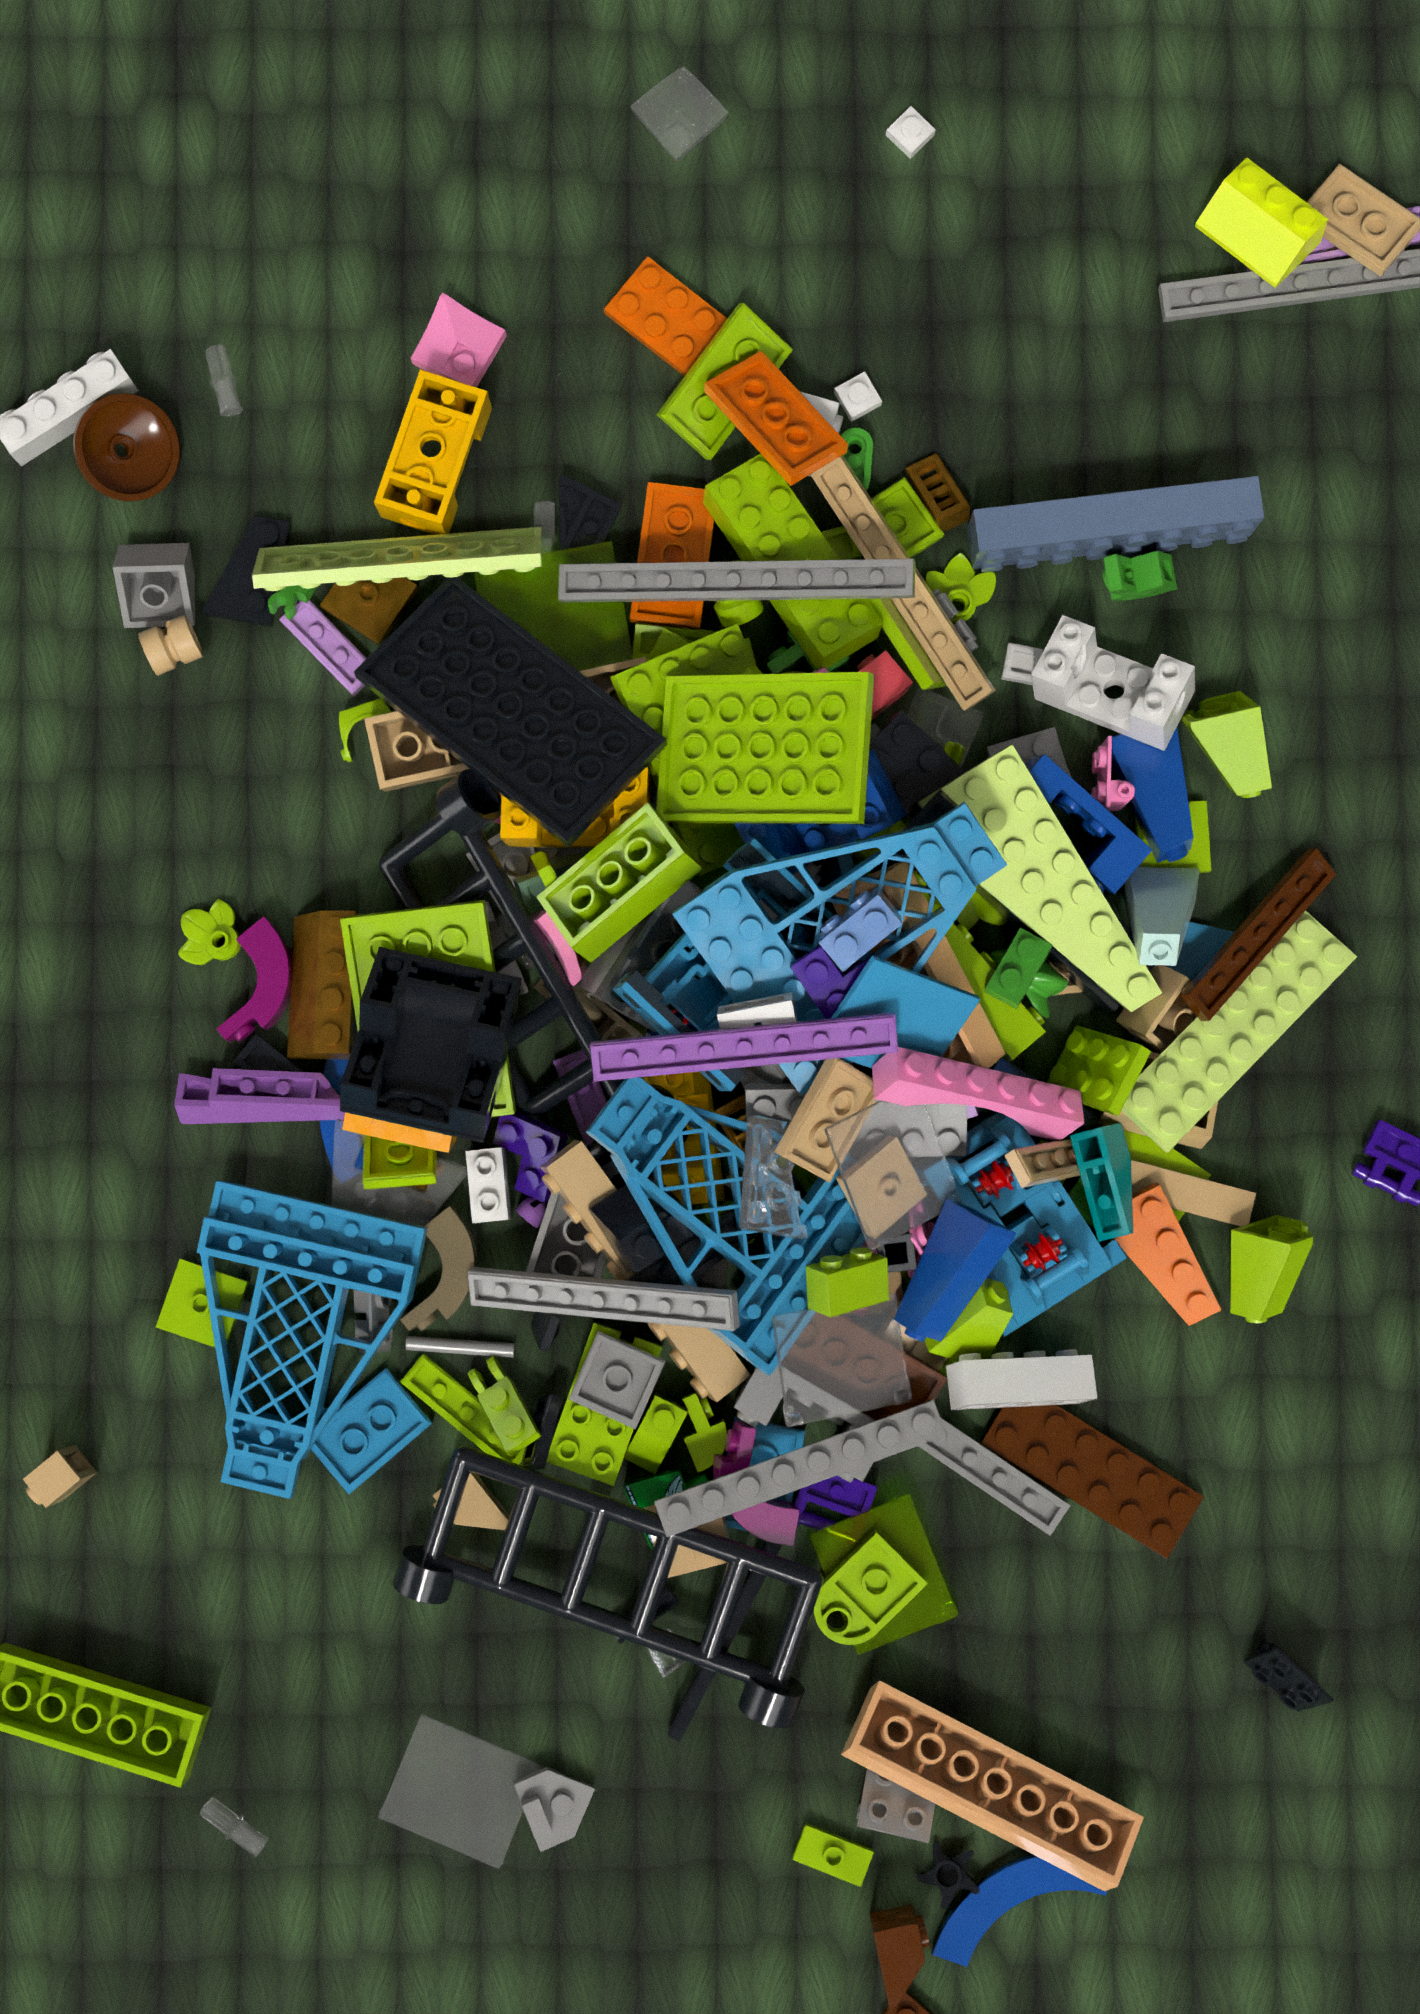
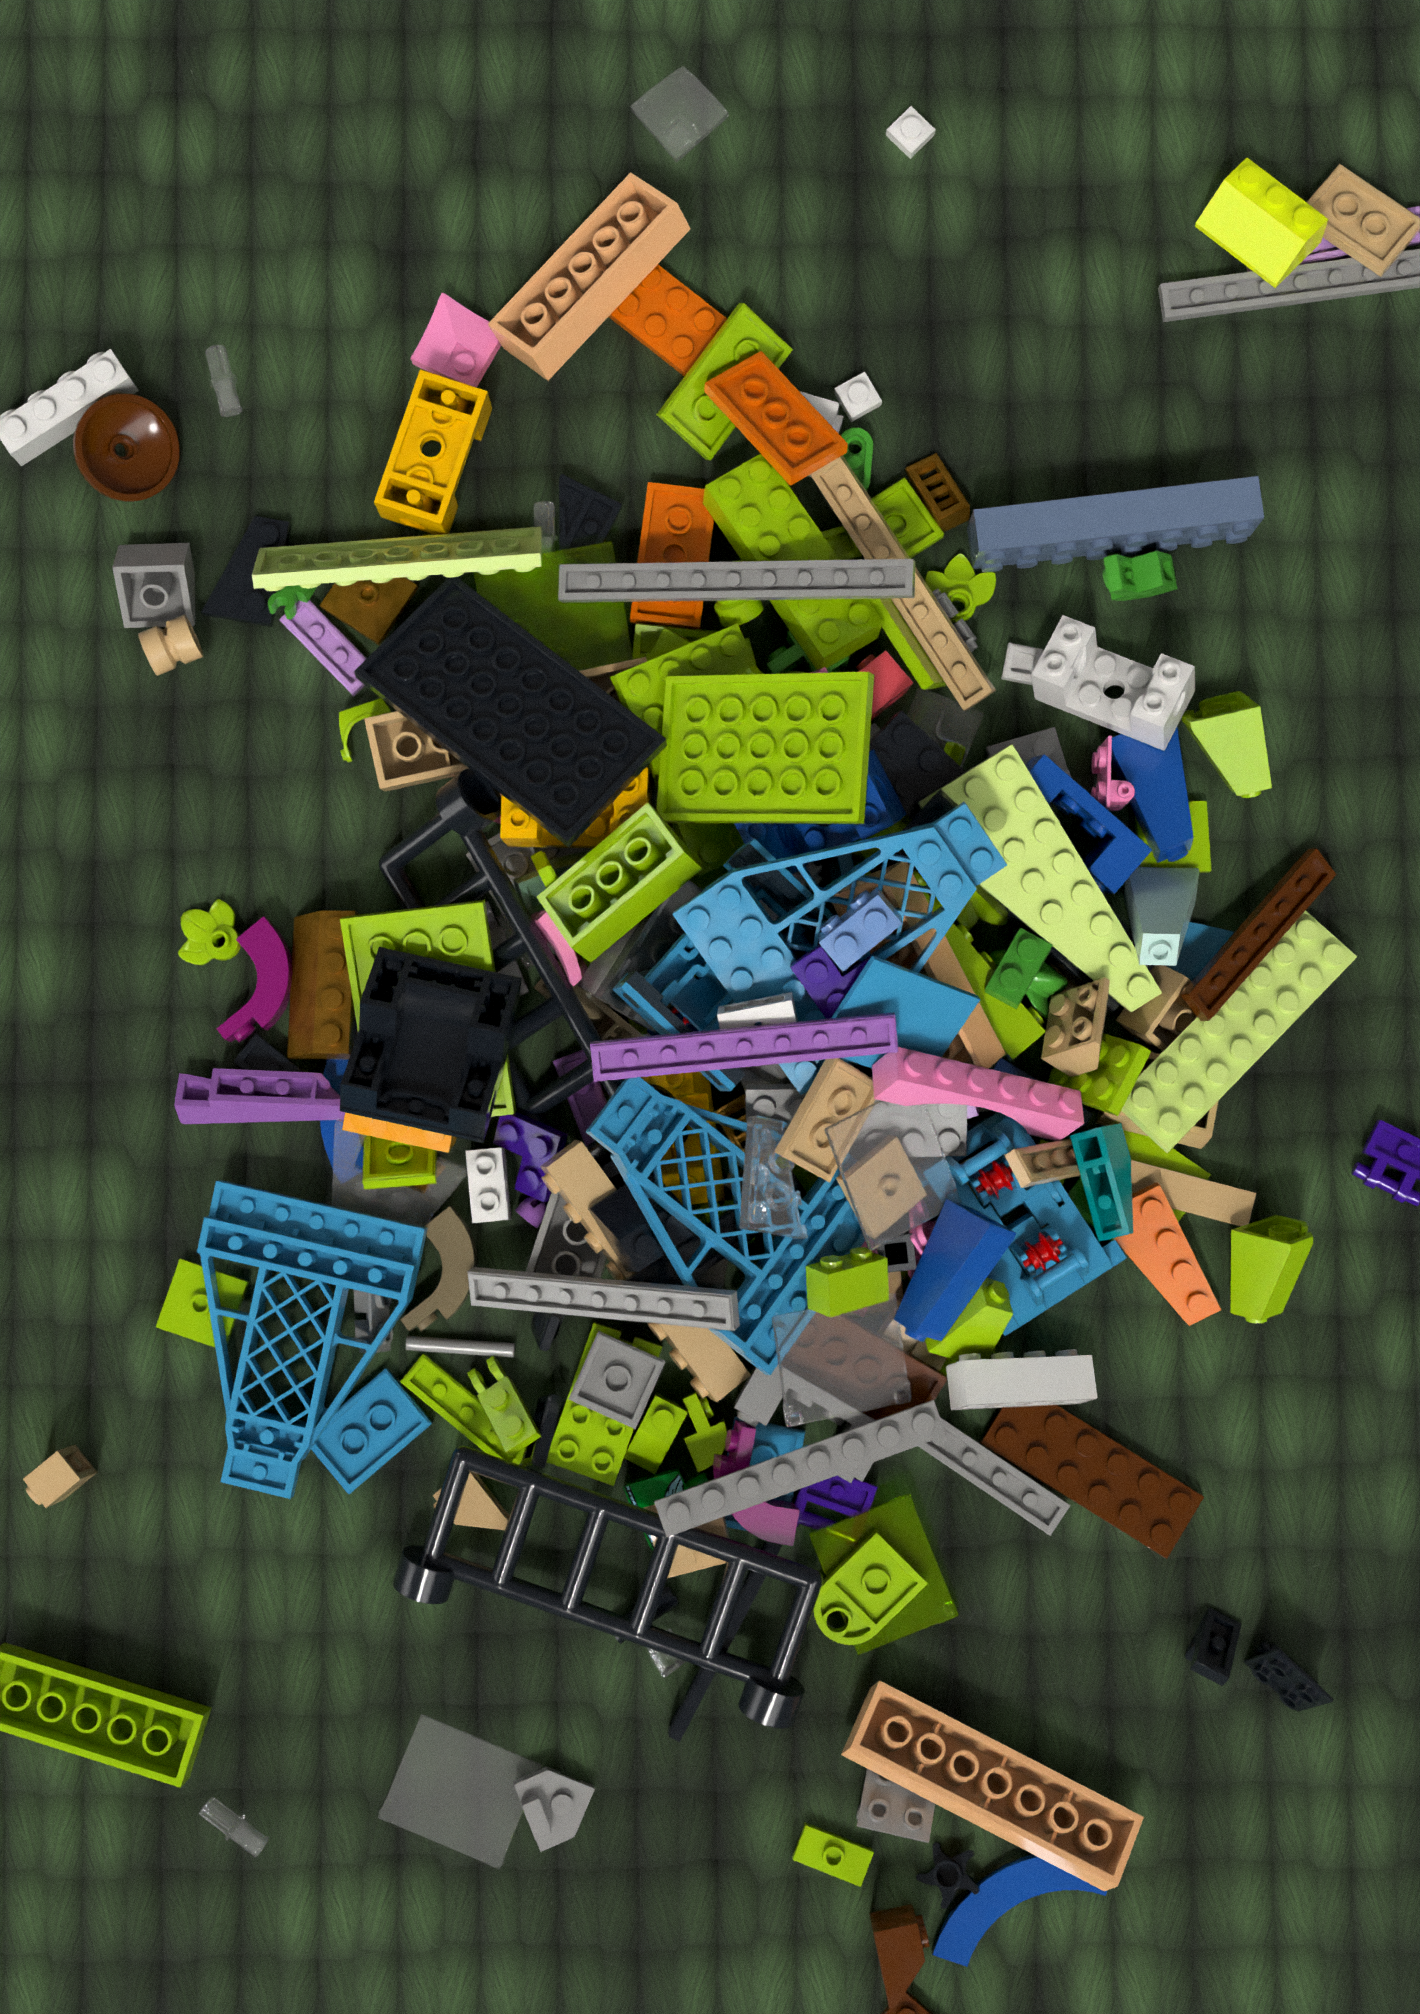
none -> light nougat brick [488,172,690,381]
none -> tan slope [1041,978,1110,1077]
none -> black slope [1185,1607,1242,1686]

